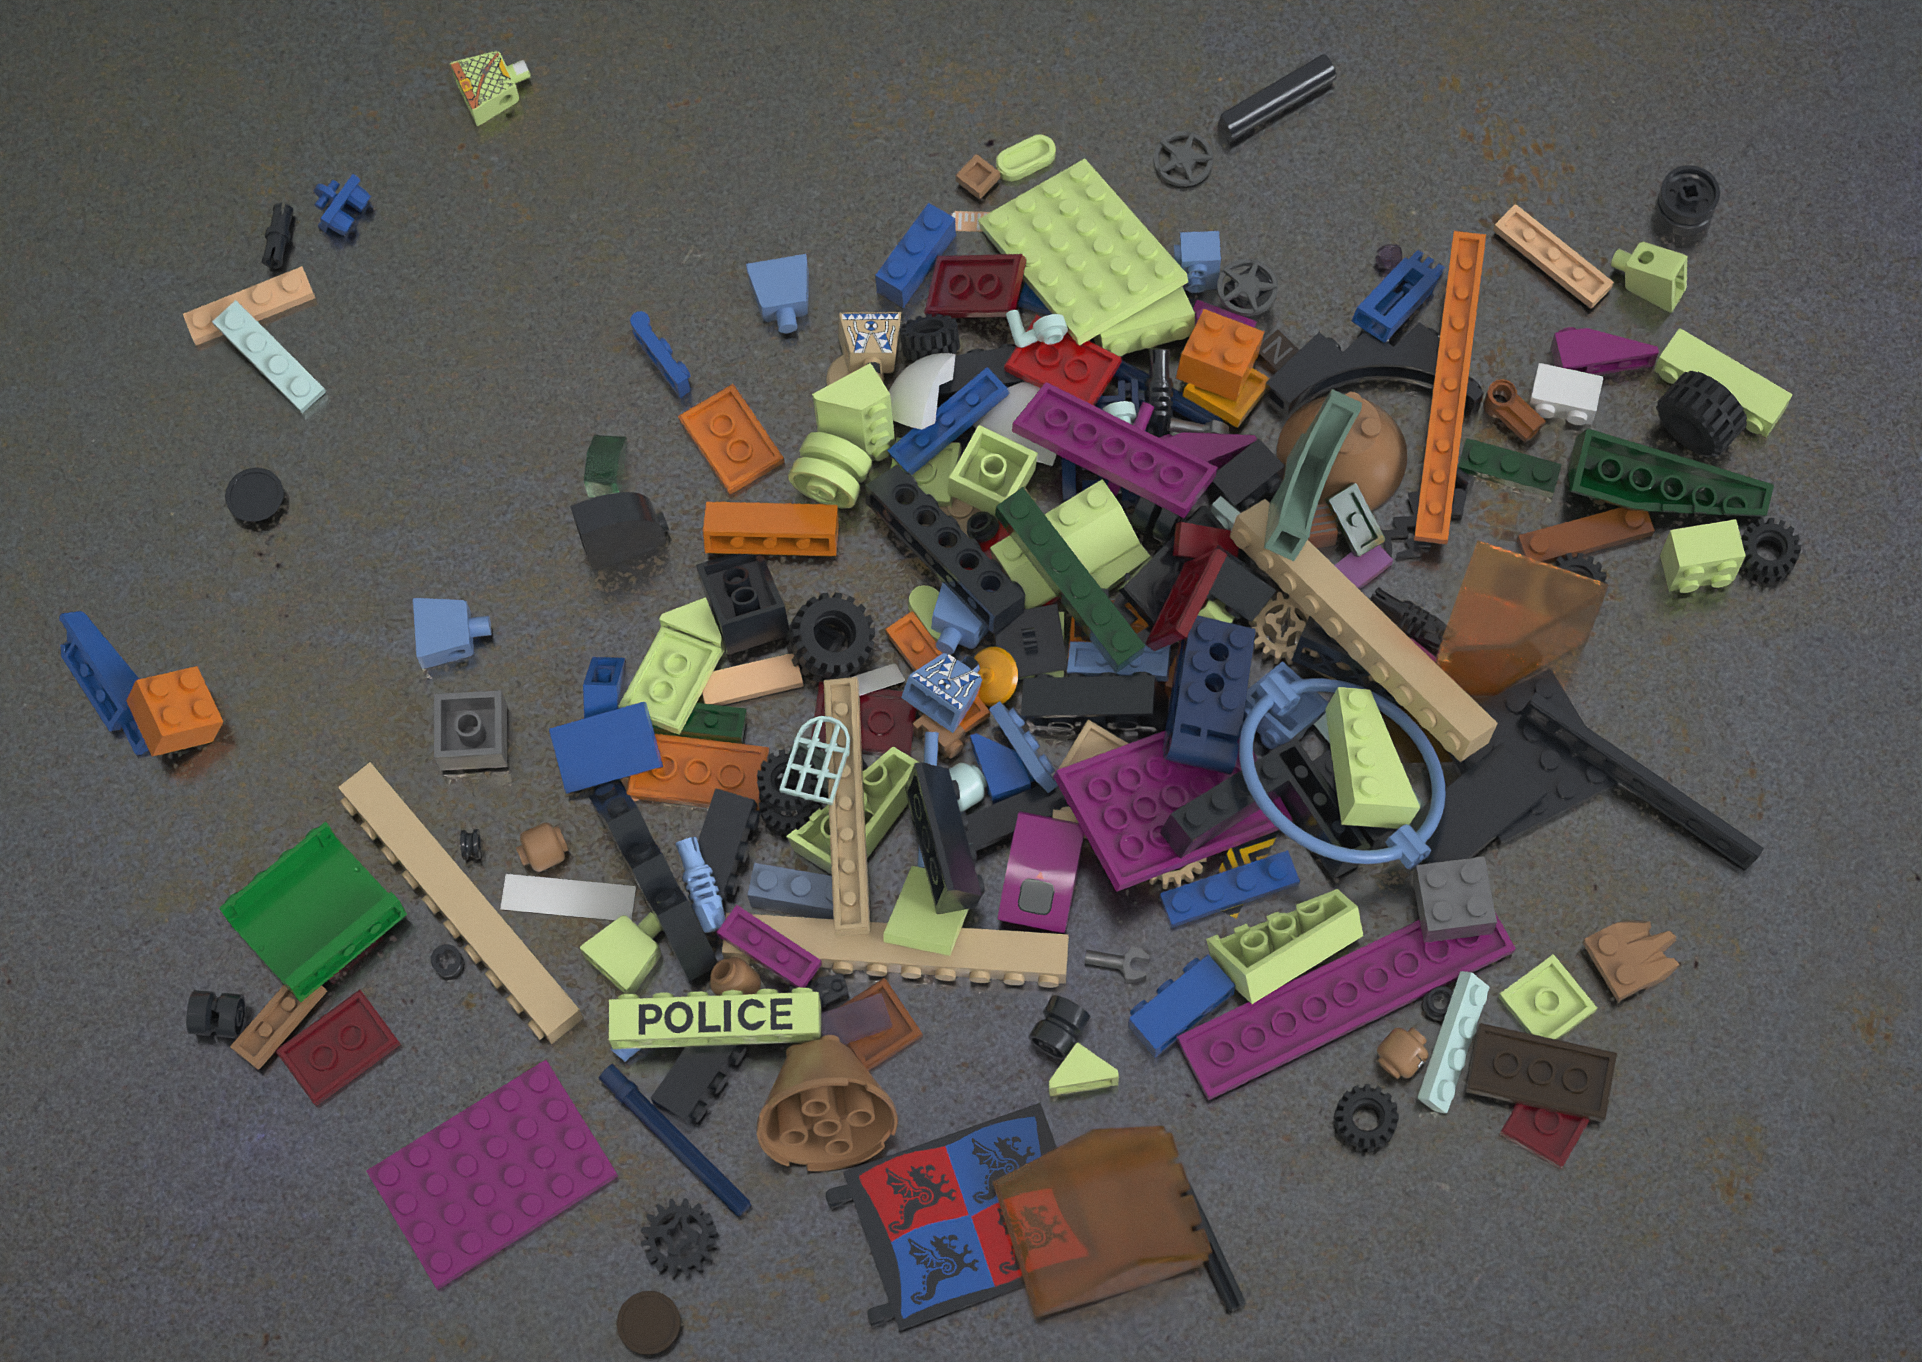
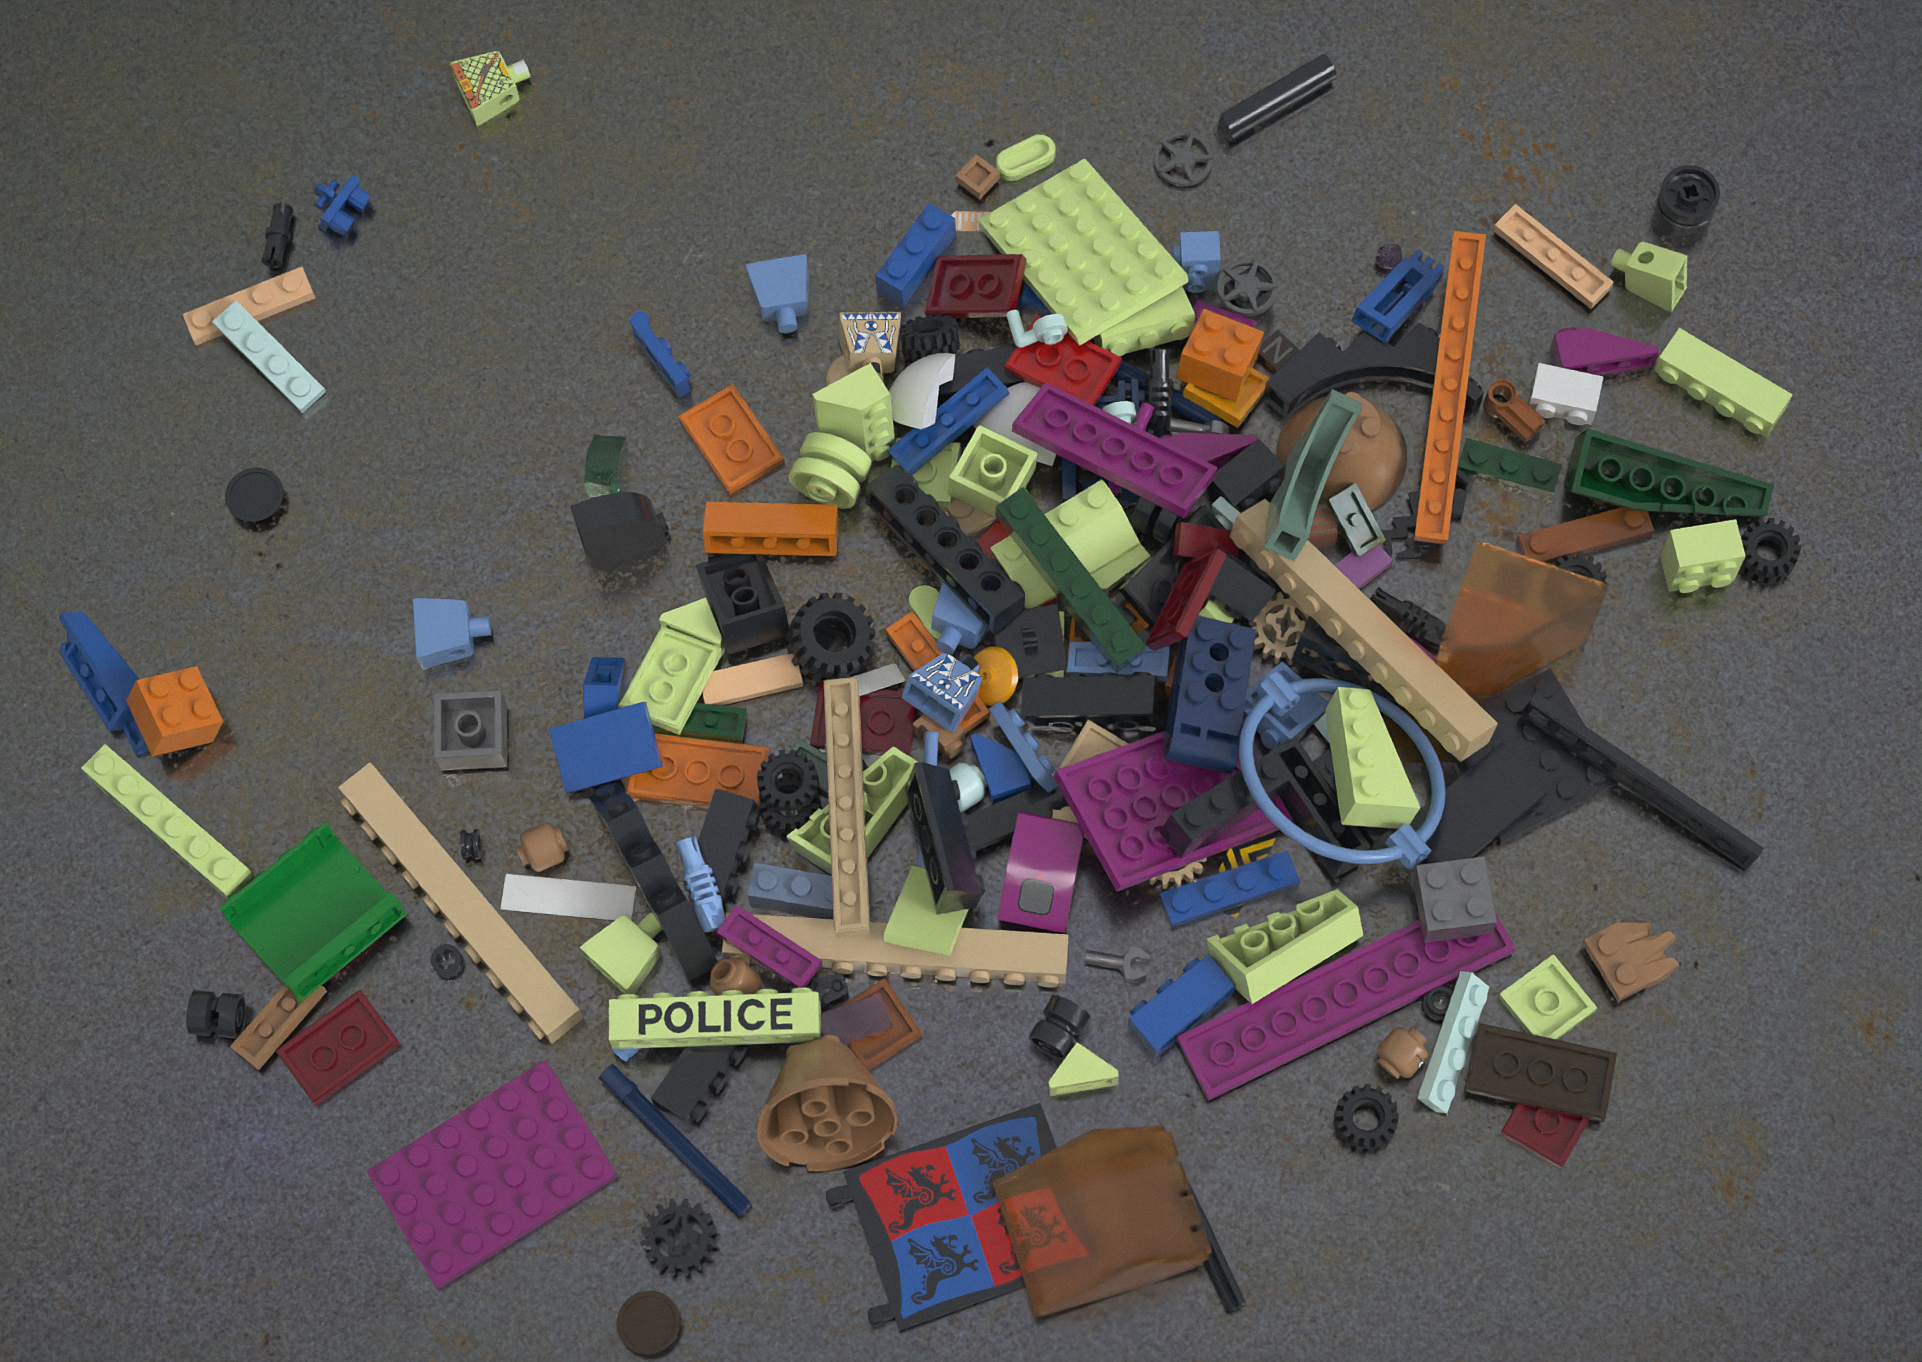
light aqua window [779,716,850,805] -> none
black plate [967,511,999,543] -> none
black tyre [1656,371,1747,458] -> none
none -> yellowish green brick [81,744,254,899]

